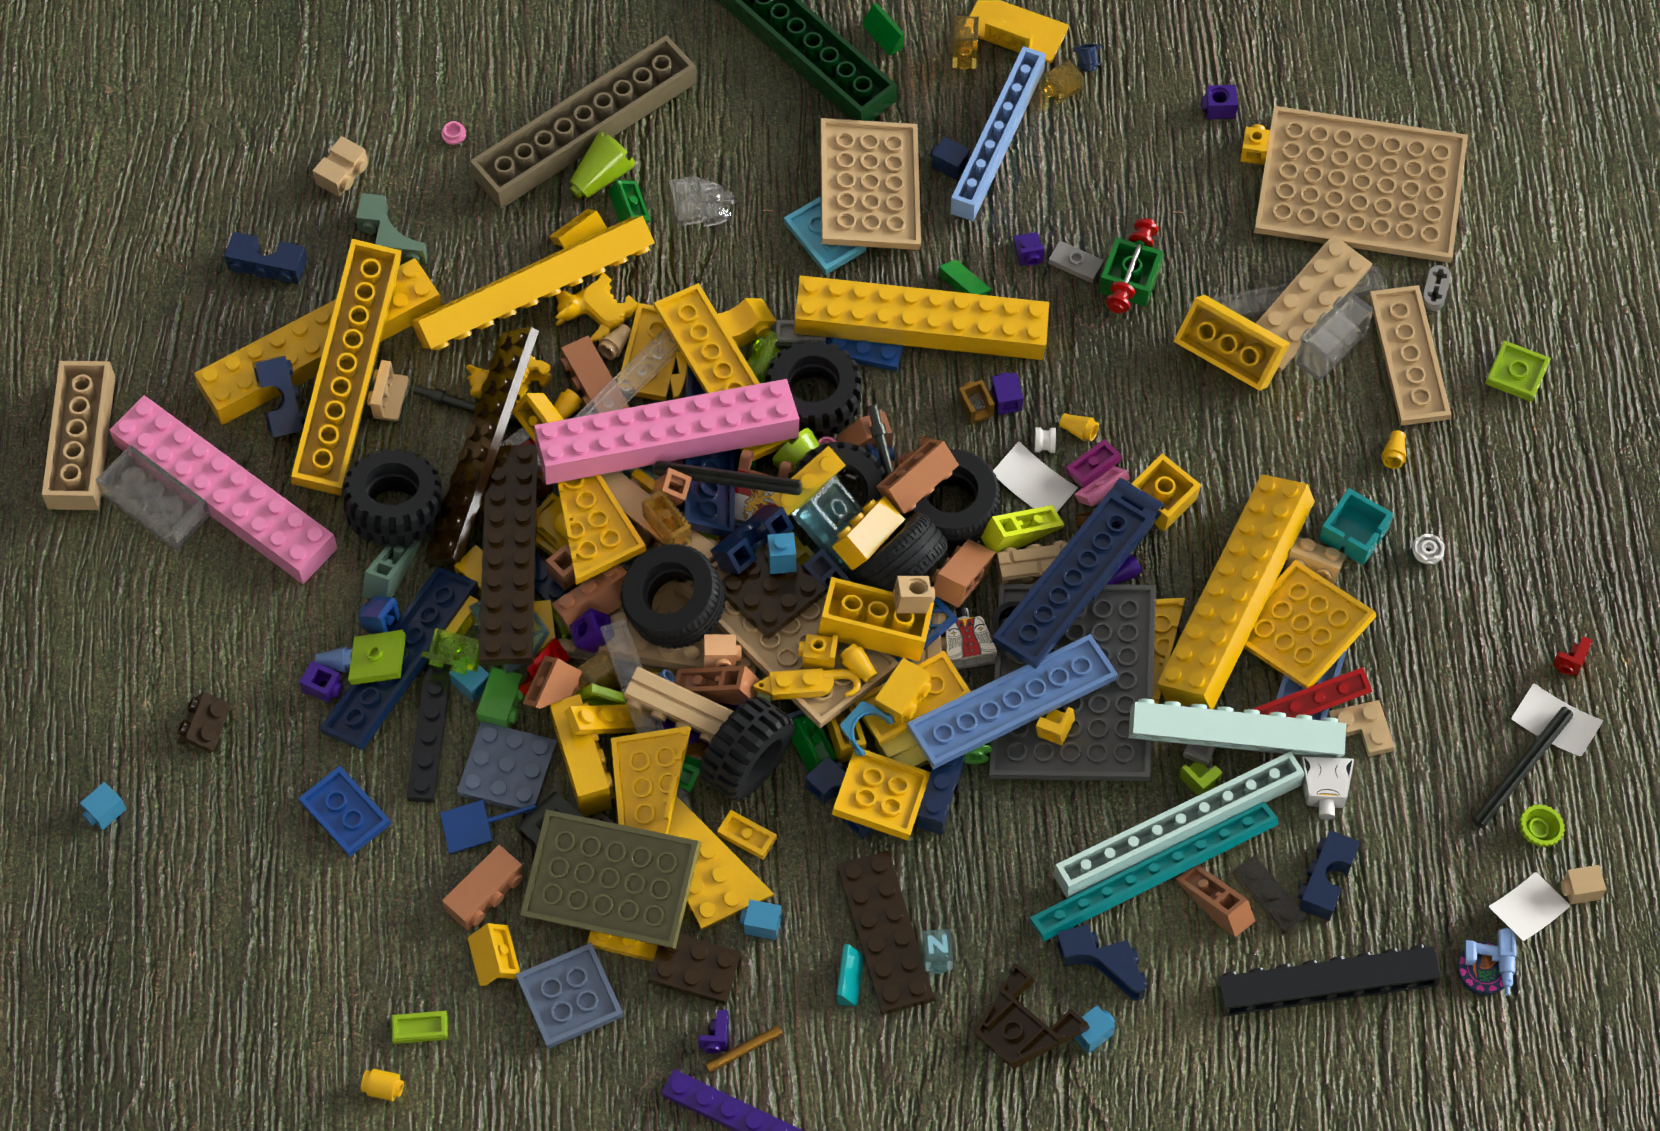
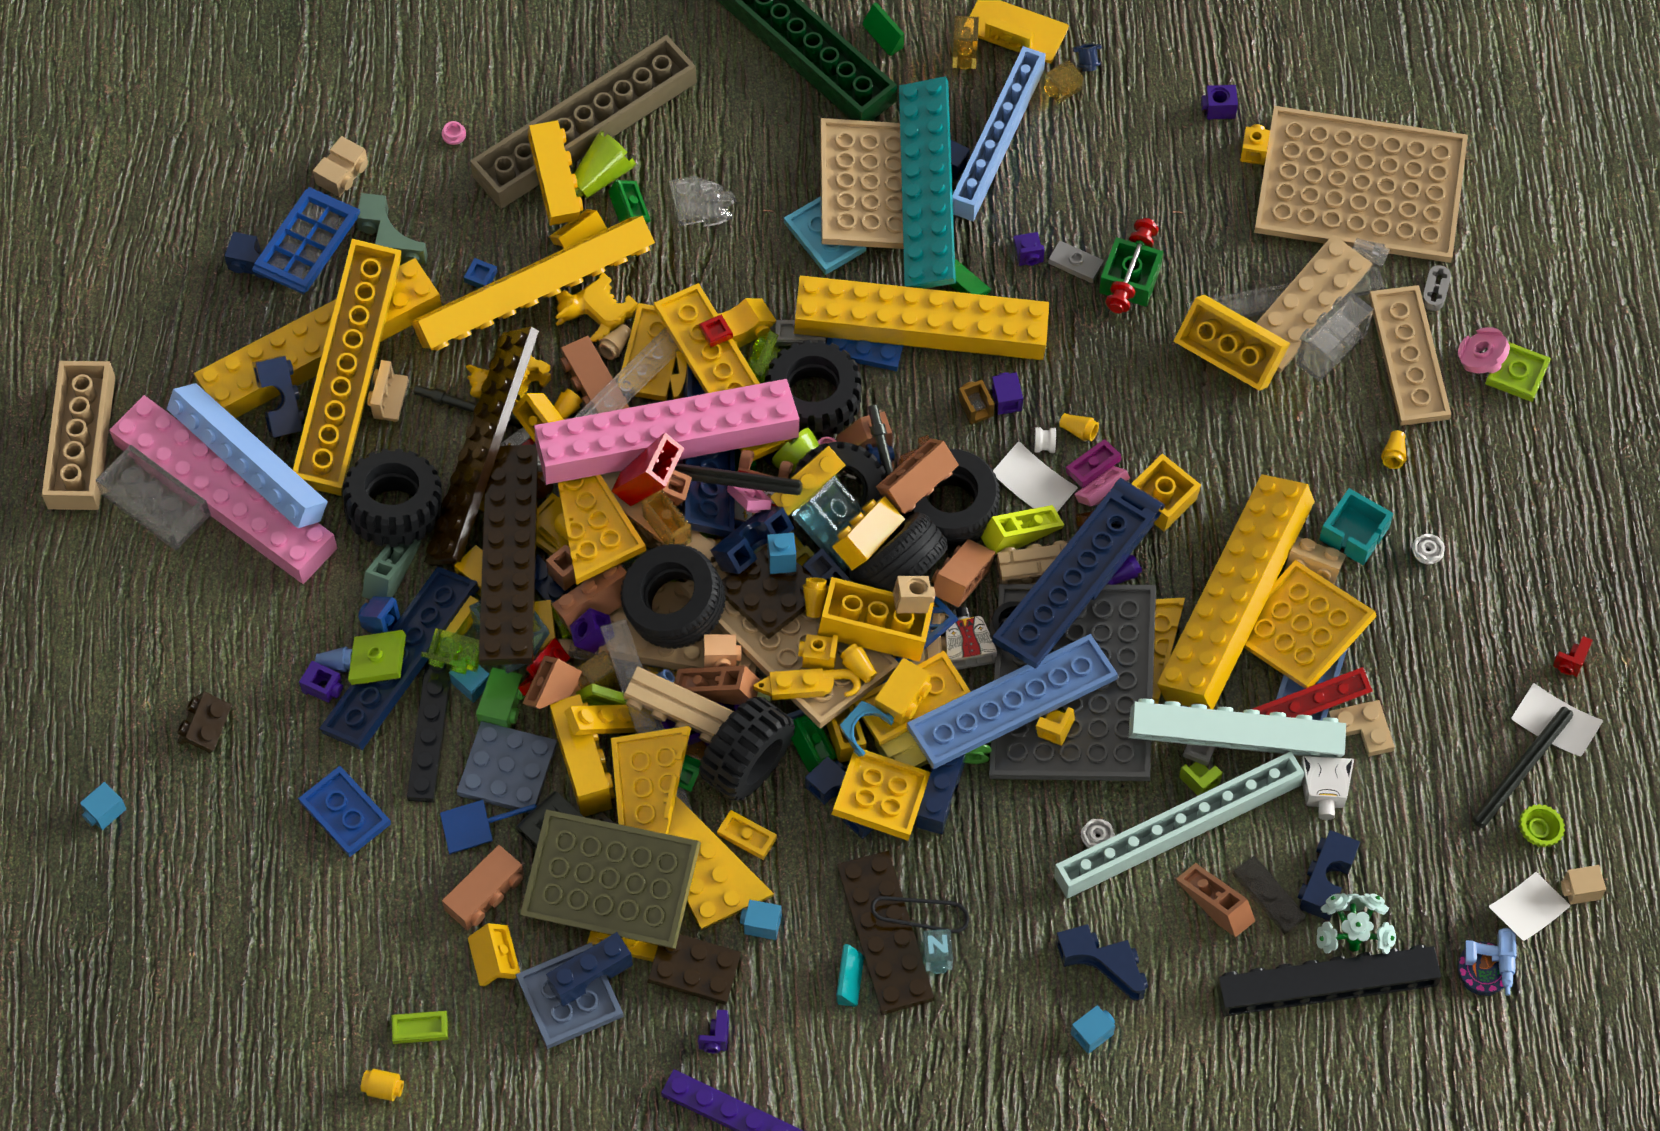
pearl gold bar [705,1025,783,1073] -> none
dark brown wing [974,962,1090,1069] -> none
teal plate [1030,801,1279,941] -> none
none -> light blue brick [167,383,328,528]
none -> blue piece [252,187,360,294]
none -> blue plate [463,258,498,288]
none -> yellow brick [527,120,583,226]
none -> dark blue arch [546,932,633,1007]
none -> red slope [611,433,684,506]
none -> red tile [699,314,733,348]
none -> bright pink plate [727,486,772,513]
none -> yellow cone [803,577,829,618]
none -> black piece [870,896,969,933]
none -> teal plate [899,76,956,289]
none -> white plate [1081,819,1115,848]
none -> light aqua plant [1317,893,1396,954]
none -> clear cone [1352,238,1390,267]
none -> bright pink plate [1458,327,1510,373]

